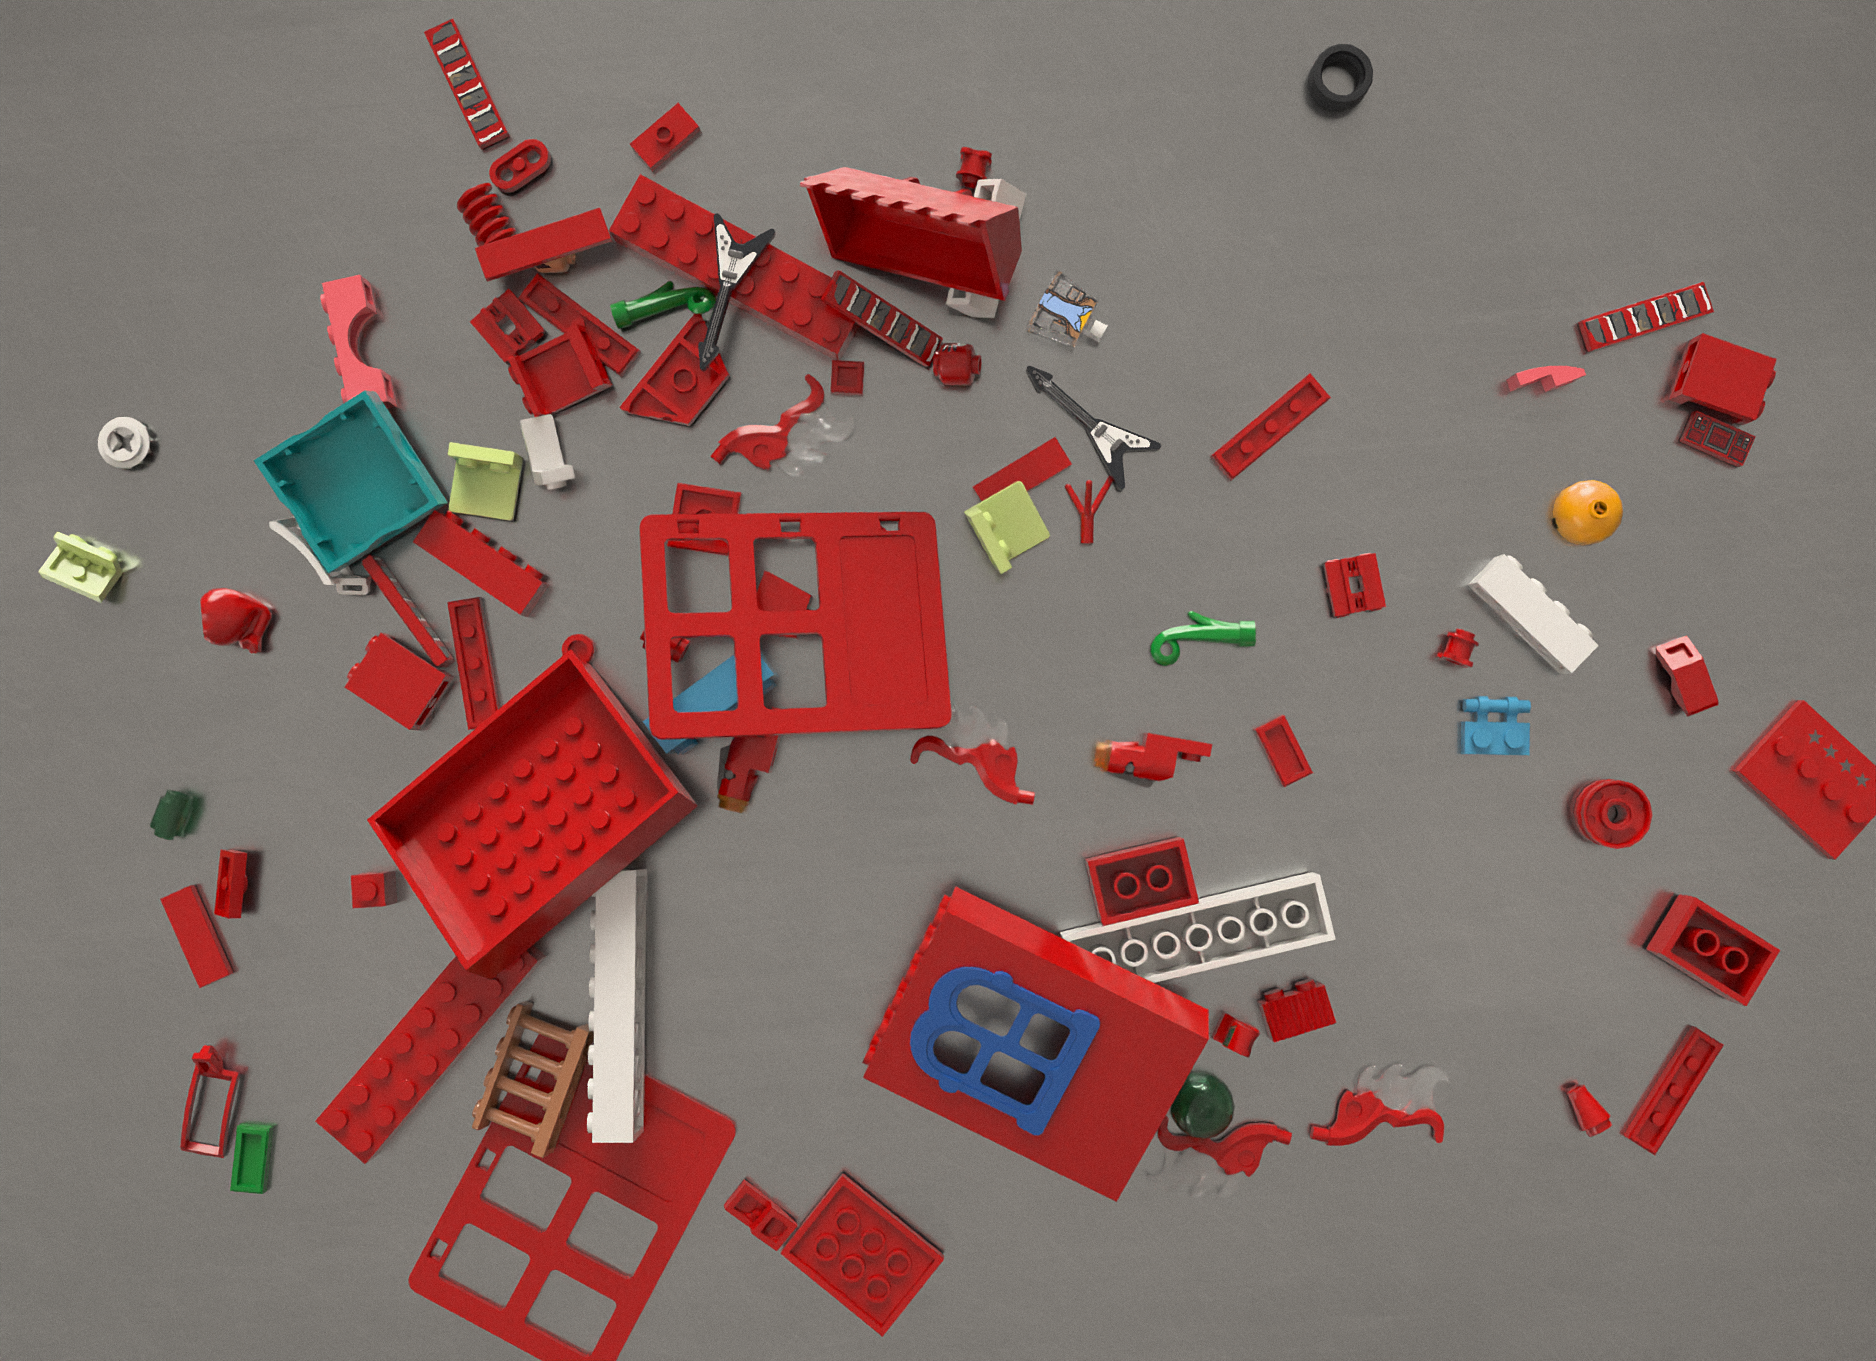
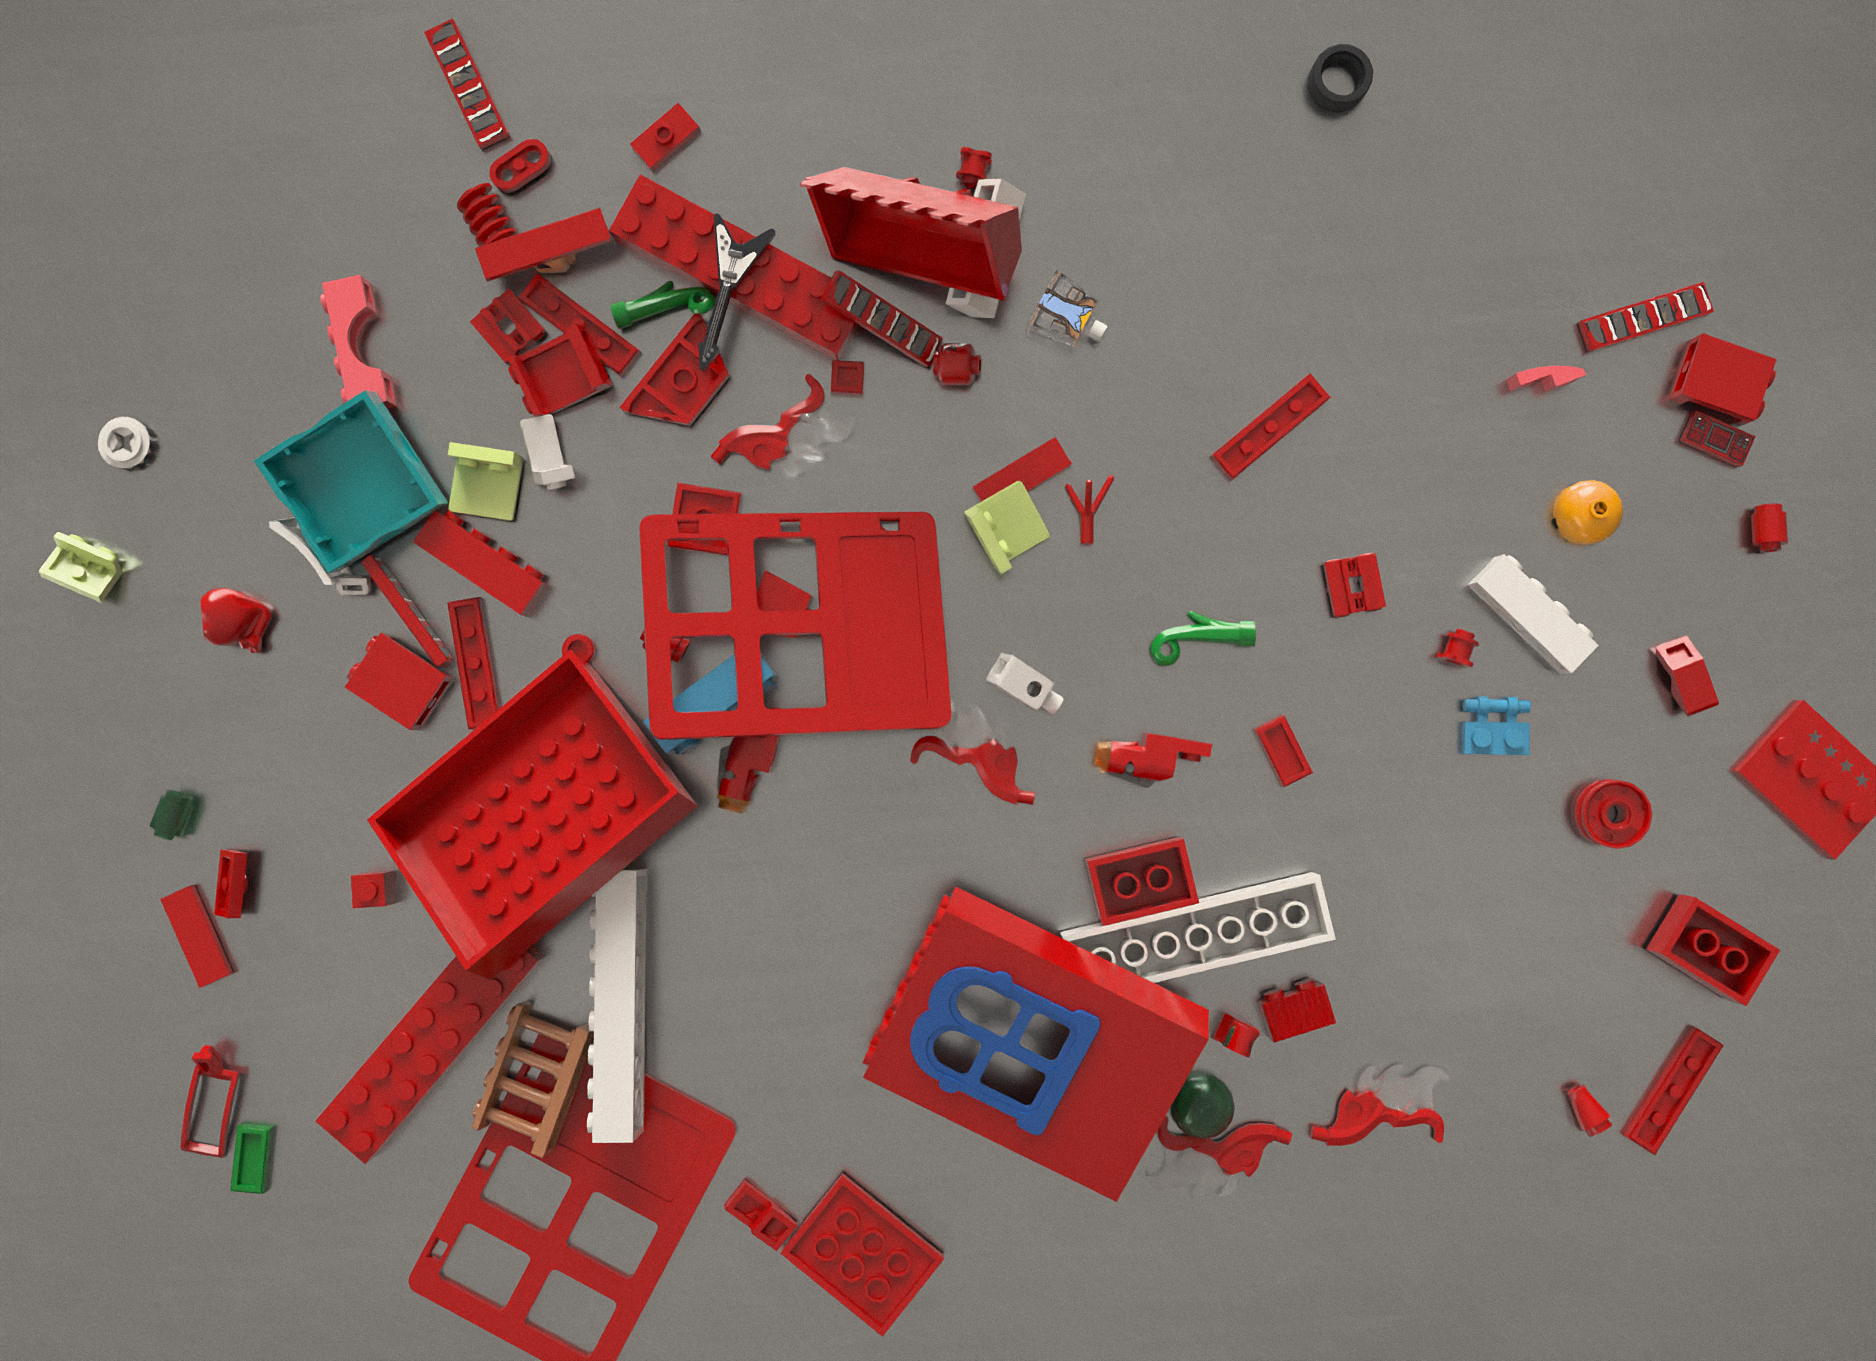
black piece [1026,366,1161,491] -> none
none -> white torso [985,653,1063,714]
none -> red brick [1751,503,1788,553]

